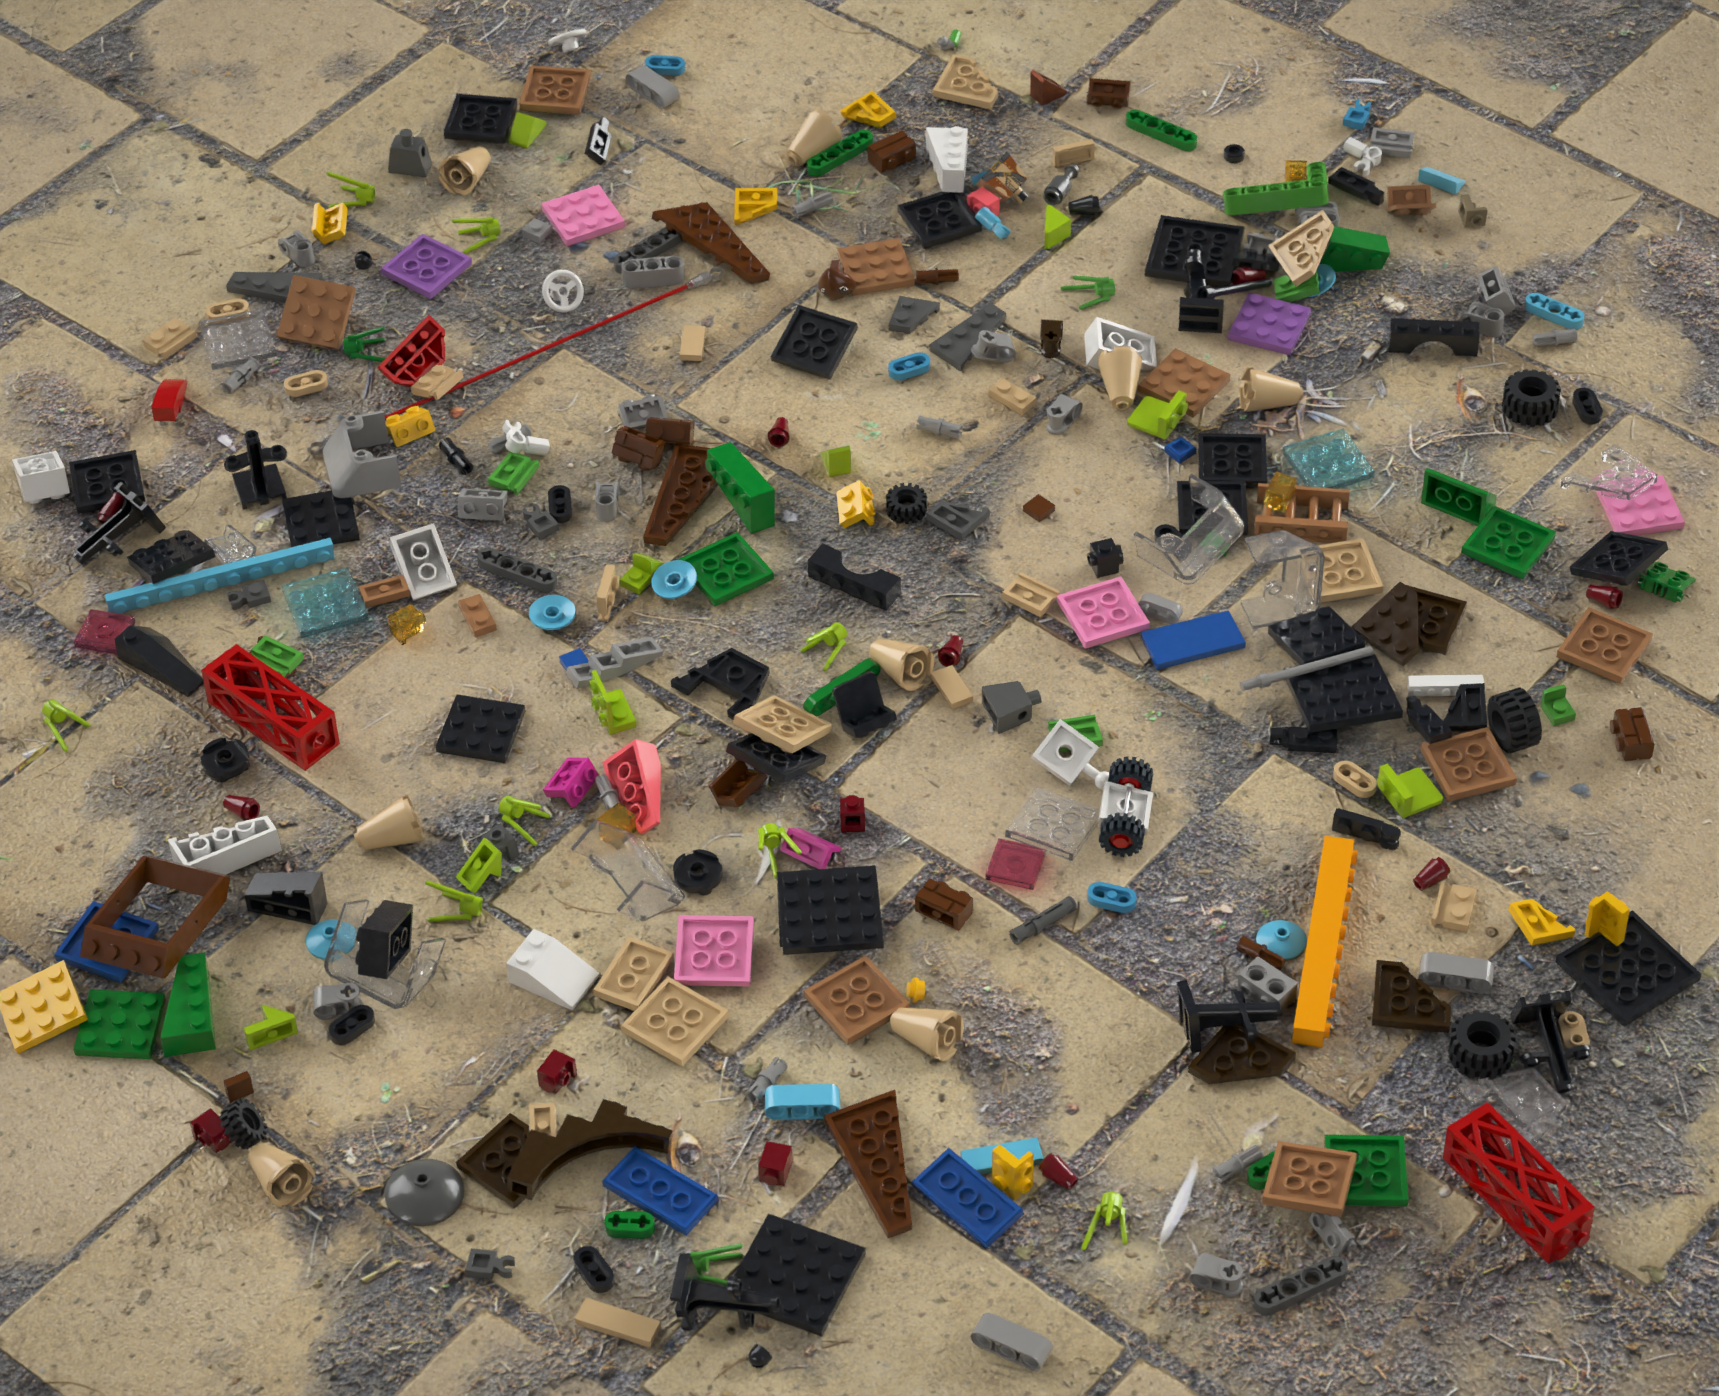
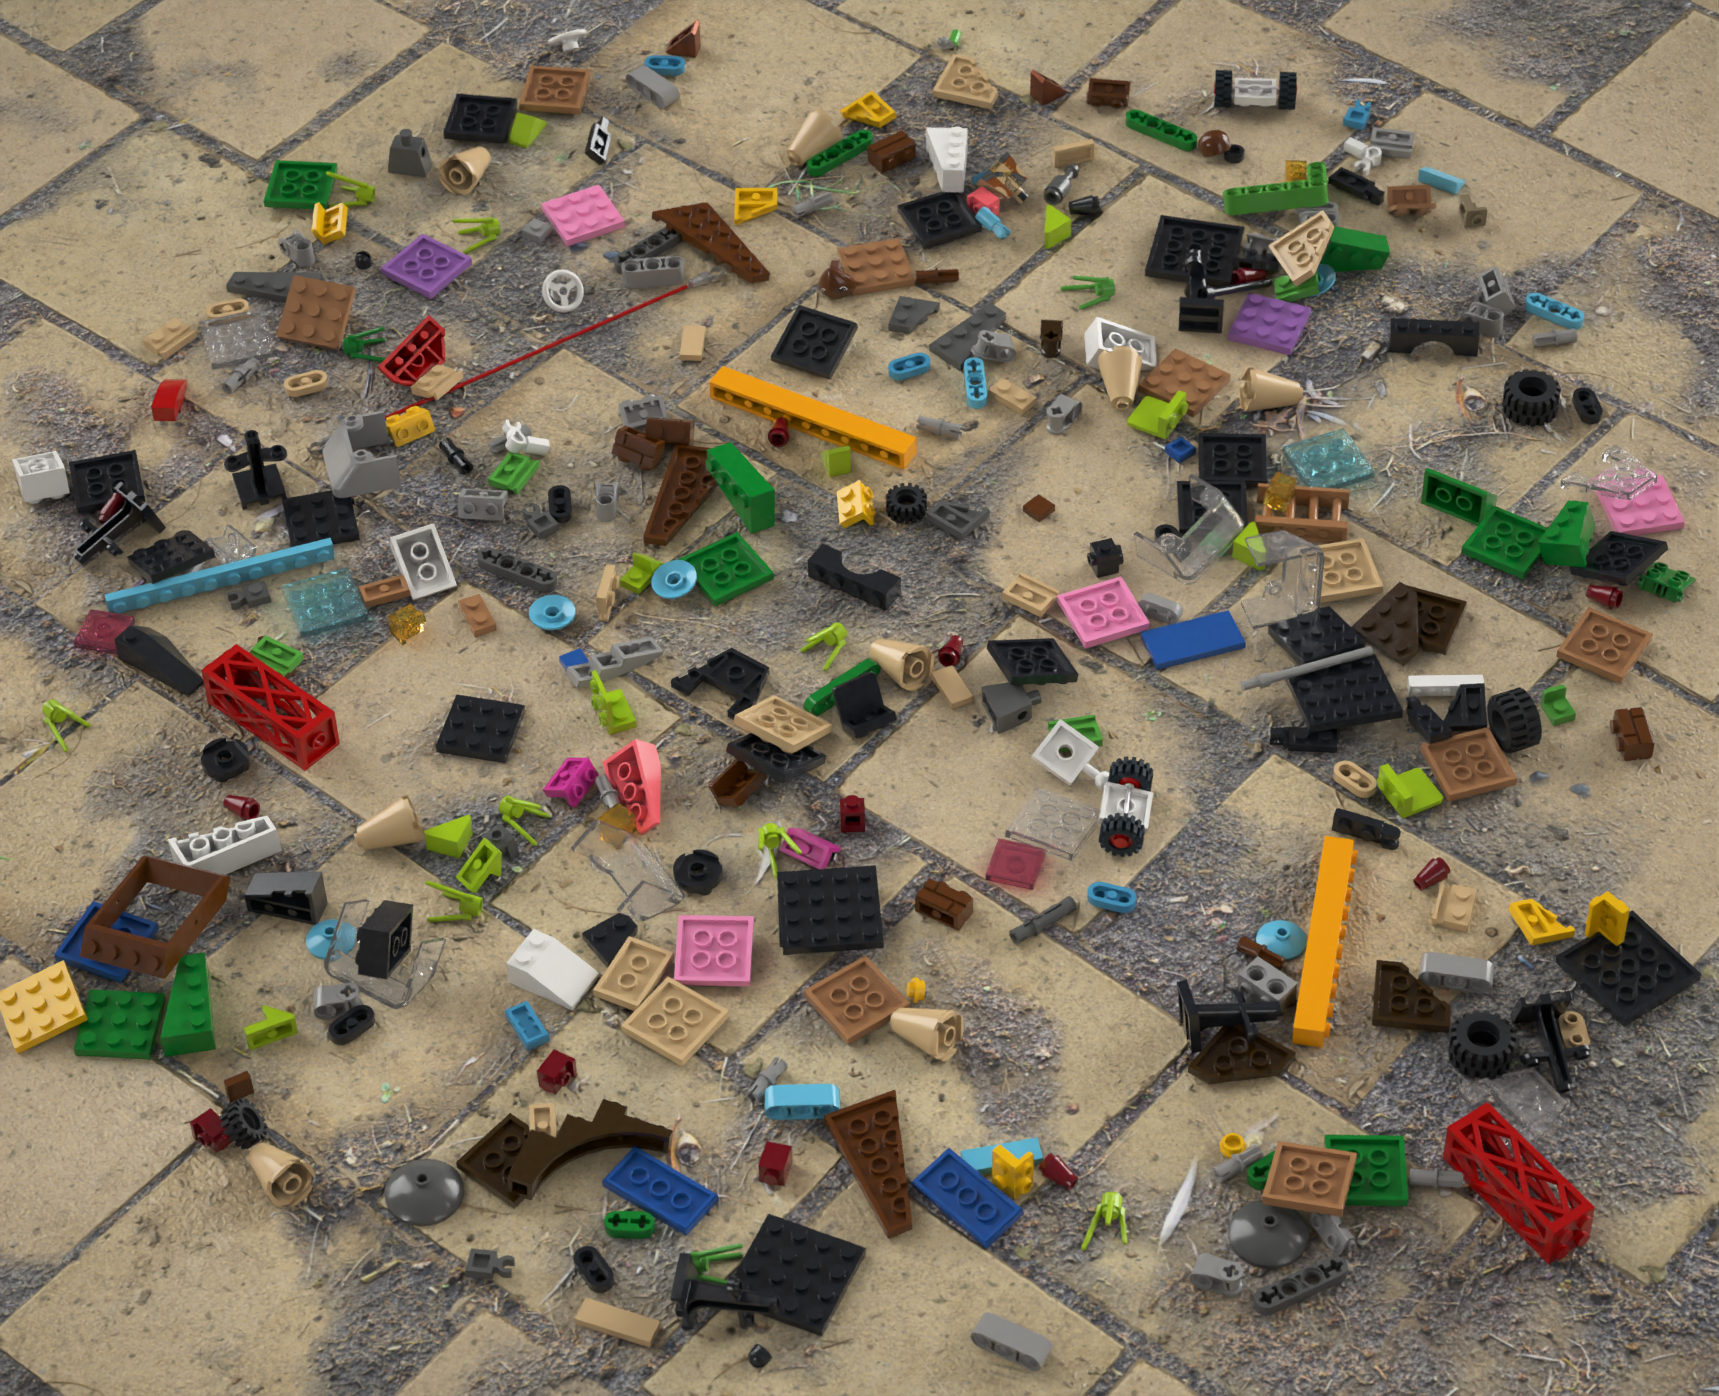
none -> green plate [264,160,338,210]
none -> lime slope [424,815,473,858]
none -> dark azure plate [504,1001,550,1051]
none -> black wing [582,910,638,968]
none -> copper slope [666,20,701,58]
none -> light orange brick [709,366,917,470]
none -> medium azure beam [964,357,987,409]
none -> black plate [987,638,1079,686]
none -> reddish brown hair [1198,130,1231,157]
none -> plate [1214,70,1297,110]
none -> yellow plate [1219,1133,1246,1158]
none -> dark grey dish [1228,1200,1309,1269]
none -> lime slope [1232,522,1266,571]
none -> light grey axle [1410,1168,1463,1189]
none -> green wedge [1538,500,1595,567]

